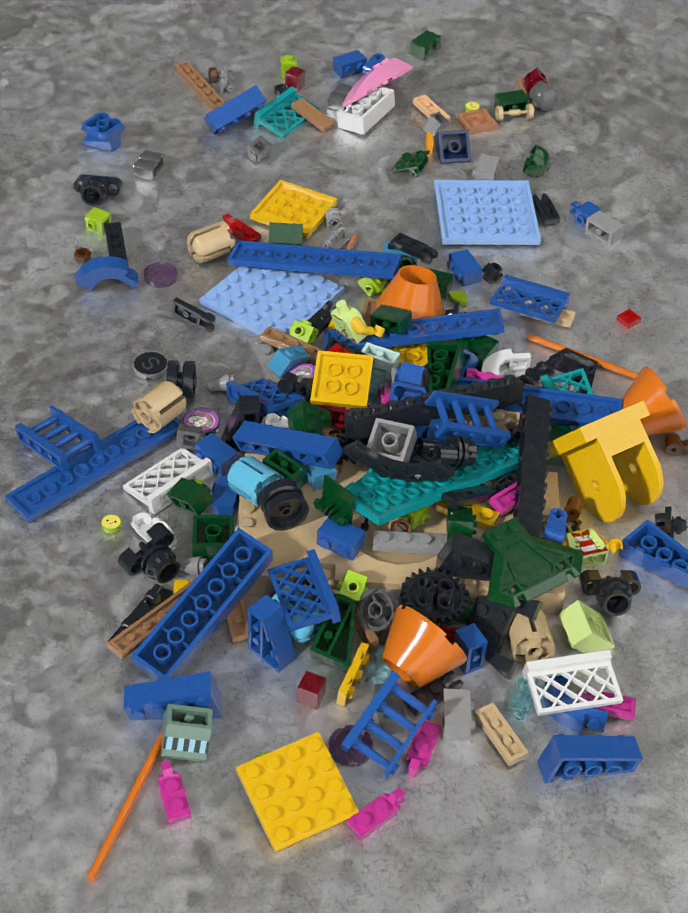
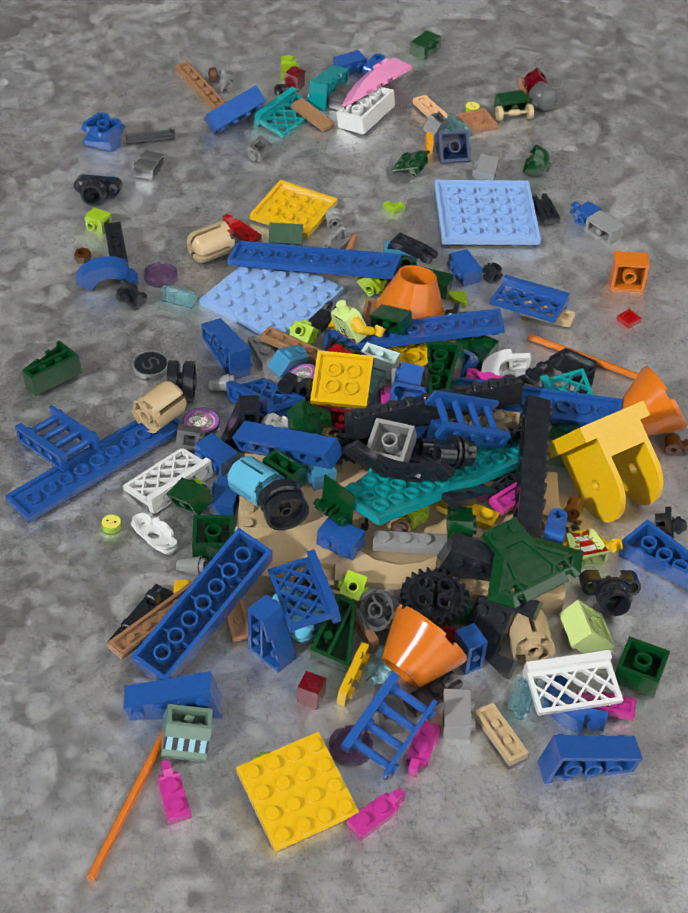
black beam [118,523,180,584] -> none
black hinge [172,297,216,332] -> none
none -> dark green wedge [22,340,82,396]
none -> black hips [116,279,147,310]
none -> black axle [126,128,175,144]
none -> clear light blue hinge [160,285,199,309]
none -> blue wedge [201,318,252,380]
none -> teal wedge [308,65,349,111]
none -> lime tile [383,201,406,215]
none -> clear light blue hinge [446,114,473,137]
none -> orange brick [609,251,650,292]
none -> dark green brick [615,636,670,698]

